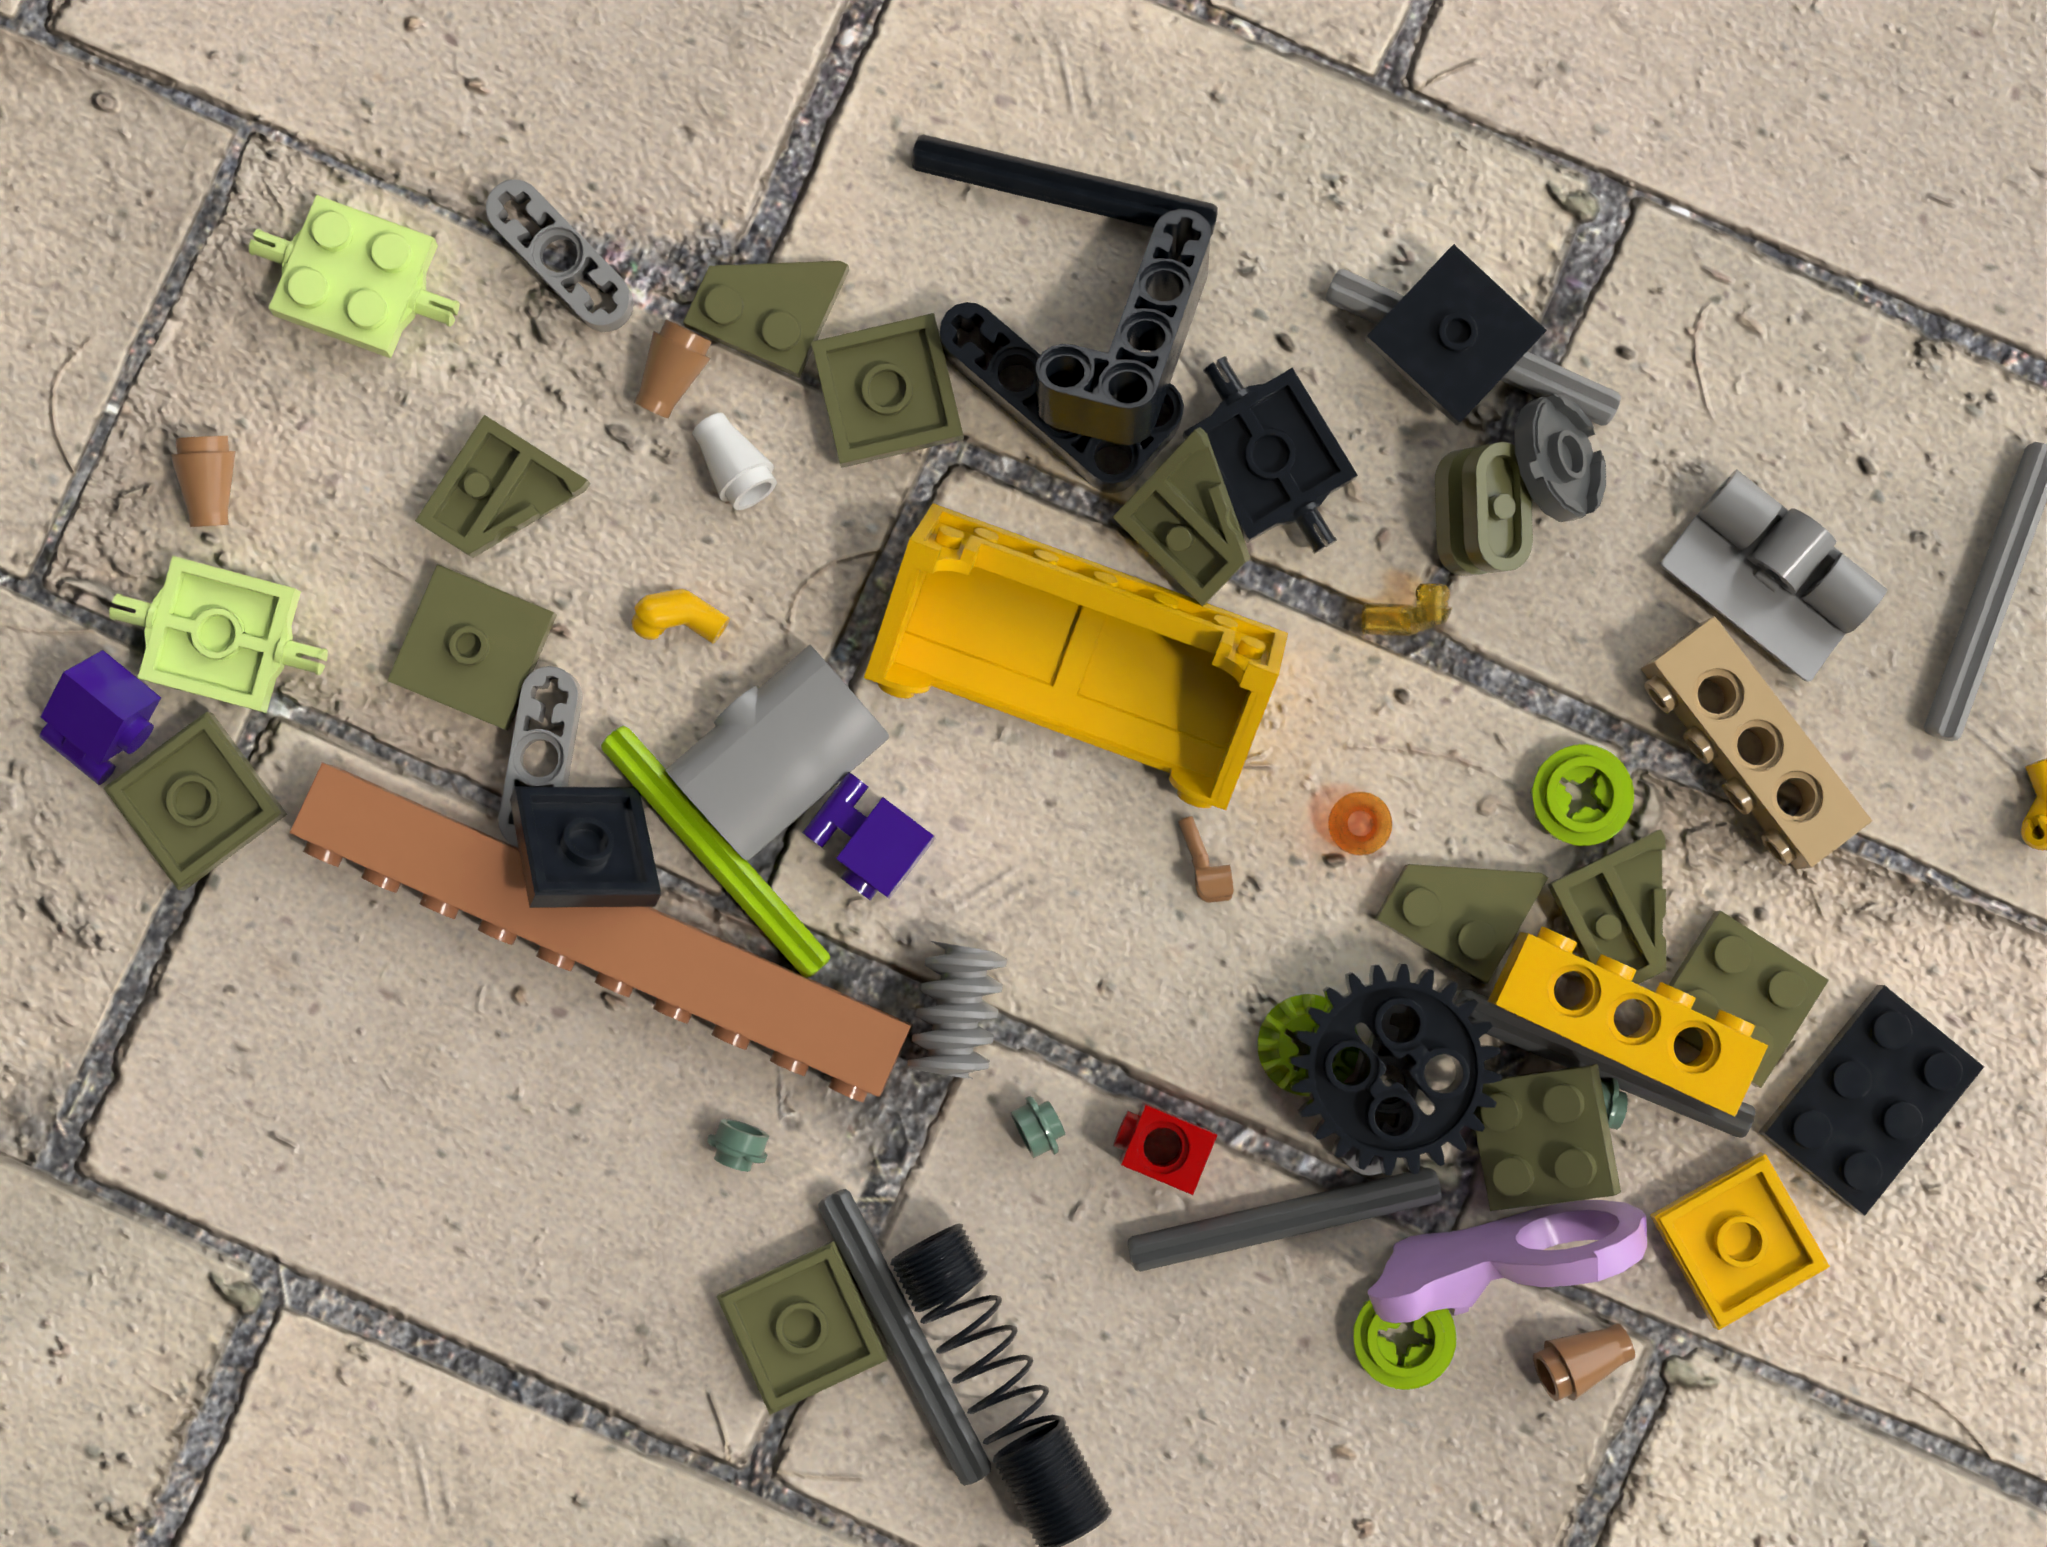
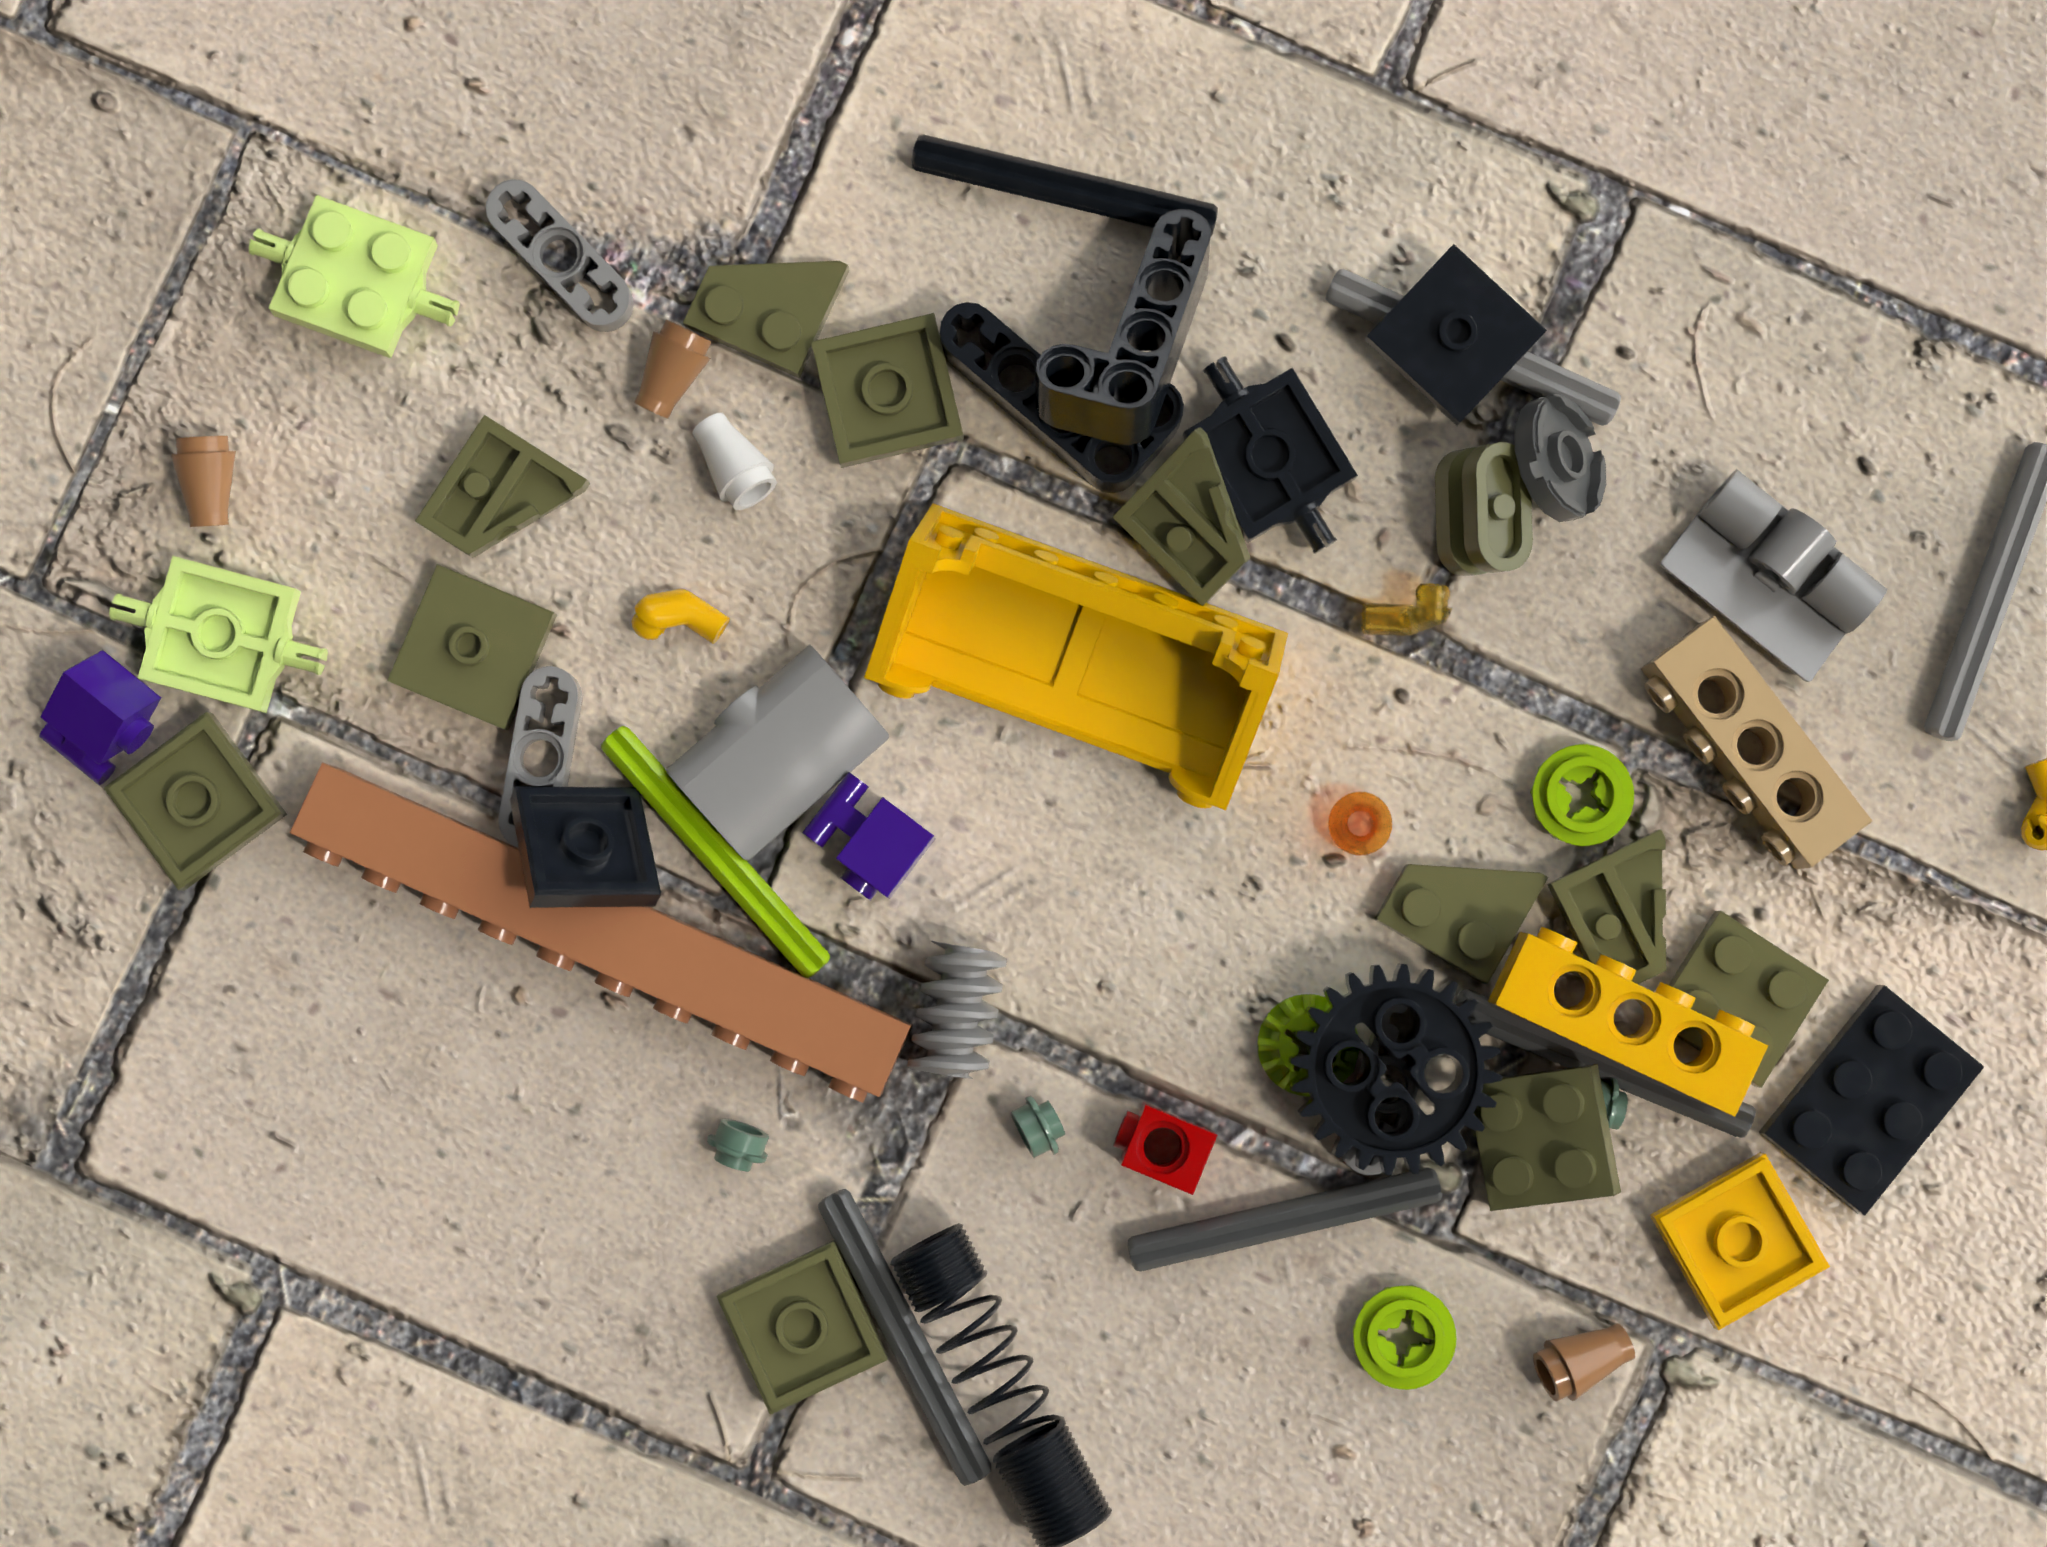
medium nougat hand [1178,816,1234,903] -> none
lavender animal [1368,1200,1647,1323] -> none

